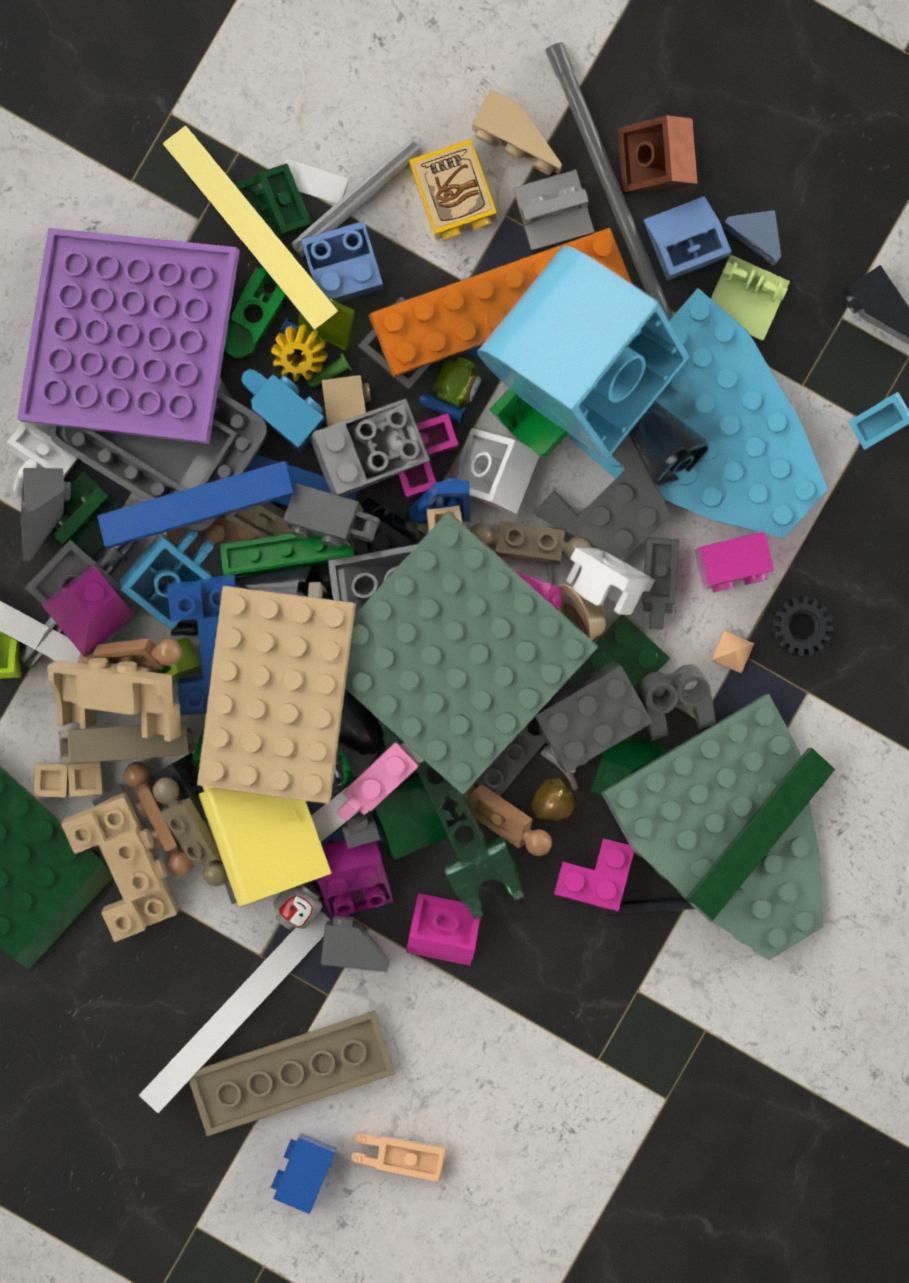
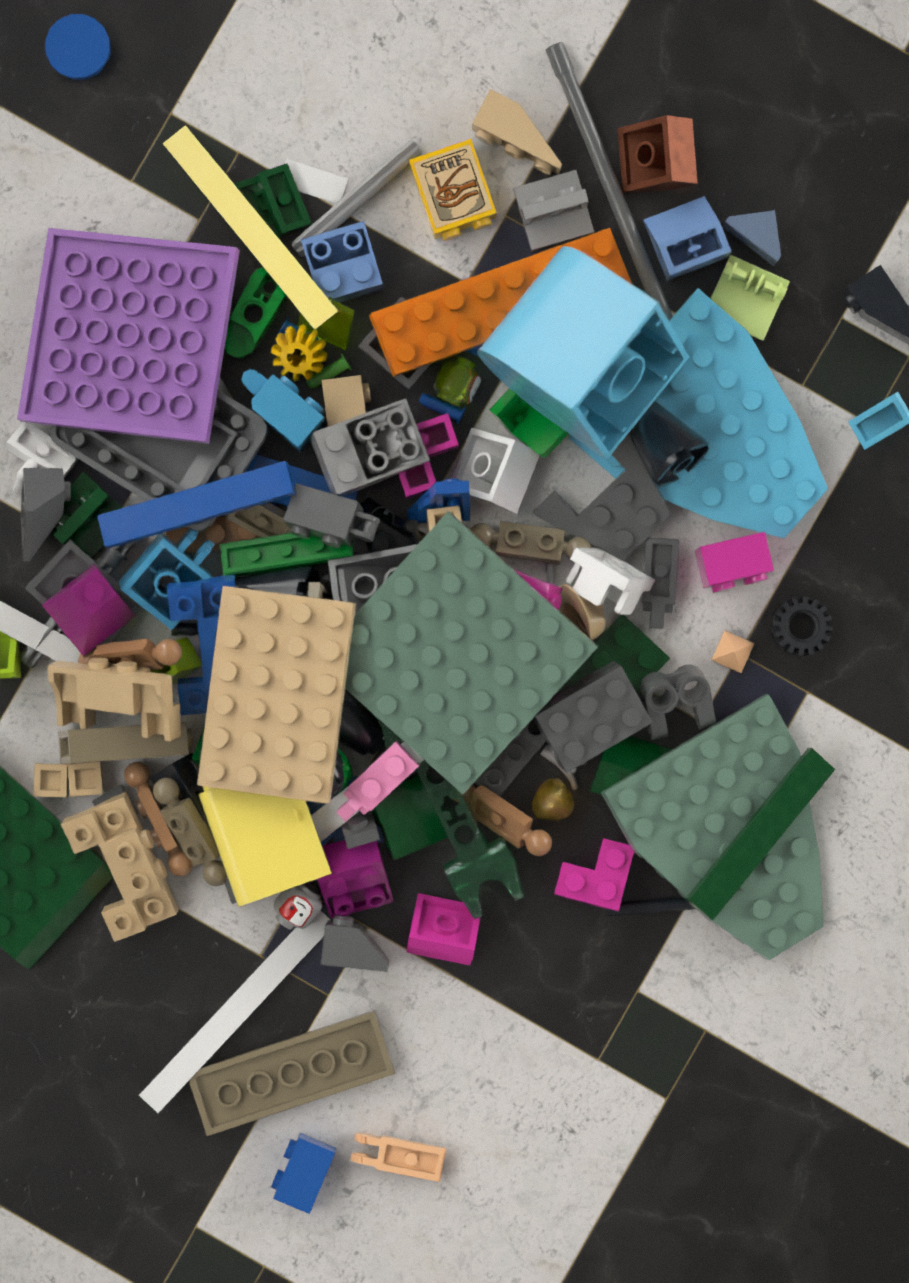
none -> blue tile [45,14,111,80]

